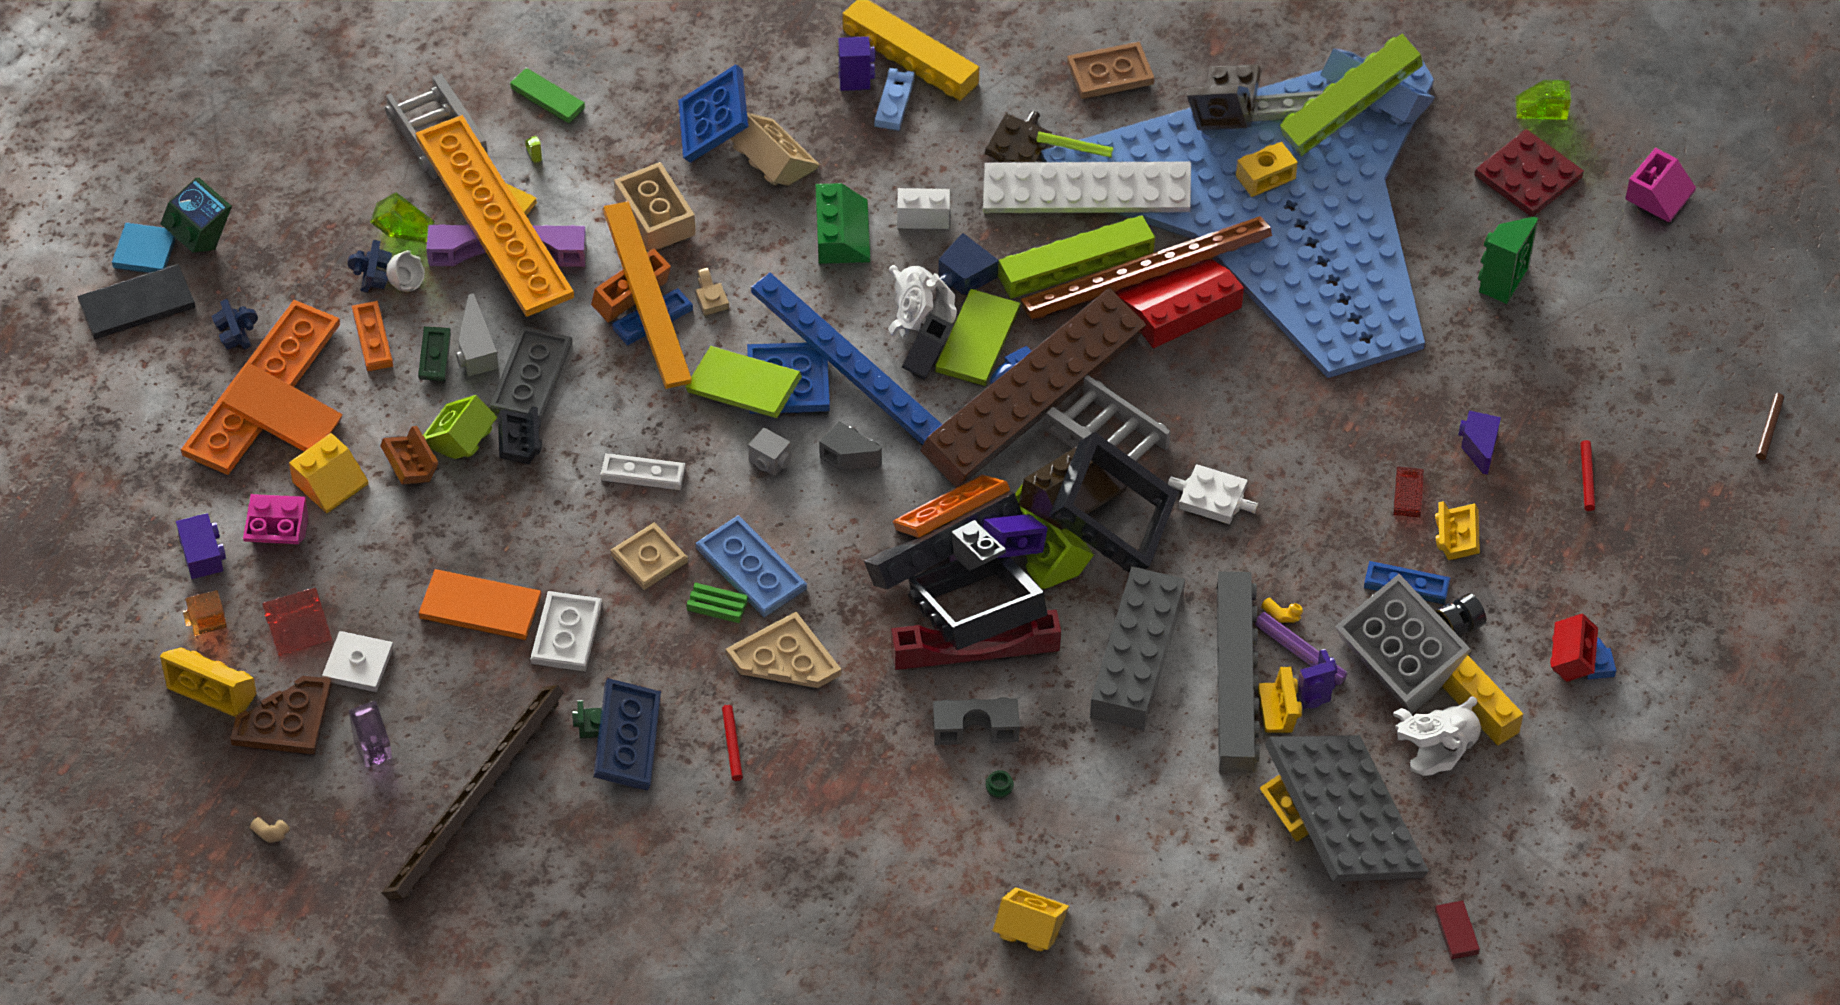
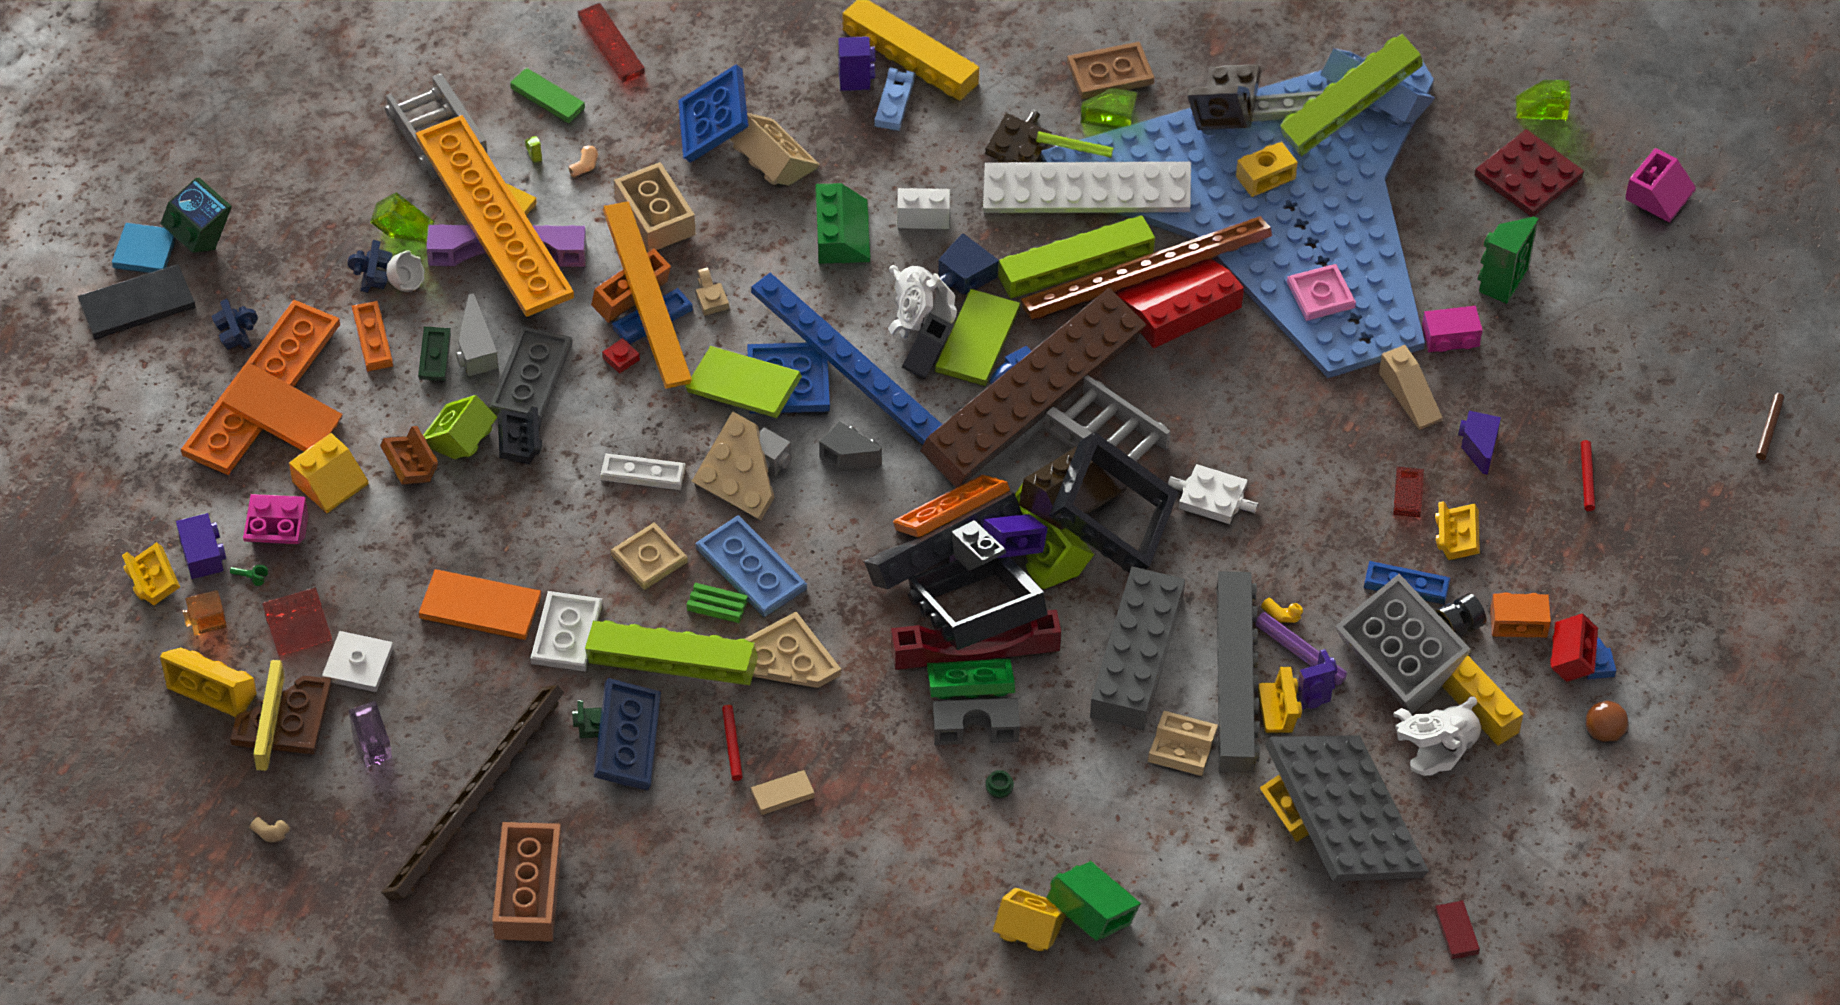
none -> yellow bracket [122,542,180,605]
none -> green hand [230,564,268,586]
none -> light yellow tile [254,660,285,771]
none -> nougat brick [492,822,562,941]
none -> light nougat arm [568,146,598,178]
none -> clear red tile [577,3,645,83]
none -> lime brick [585,620,758,685]
none -> red plate [602,338,640,374]
none -> tan plate [692,412,775,521]
none -> tan tile [751,770,814,815]
none -> green plate [927,659,1015,699]
none -> green brick [1046,861,1141,941]
none -> clear neon green slope [1080,88,1137,129]
none -> tan slope [1148,711,1218,776]
none -> bright pink tile [1287,264,1356,321]
none -> tan slope [1379,345,1443,430]
none -> dark pink brick [1422,306,1483,352]
none -> orange brick [1490,592,1551,638]
none -> dark orange hair [1586,700,1629,742]

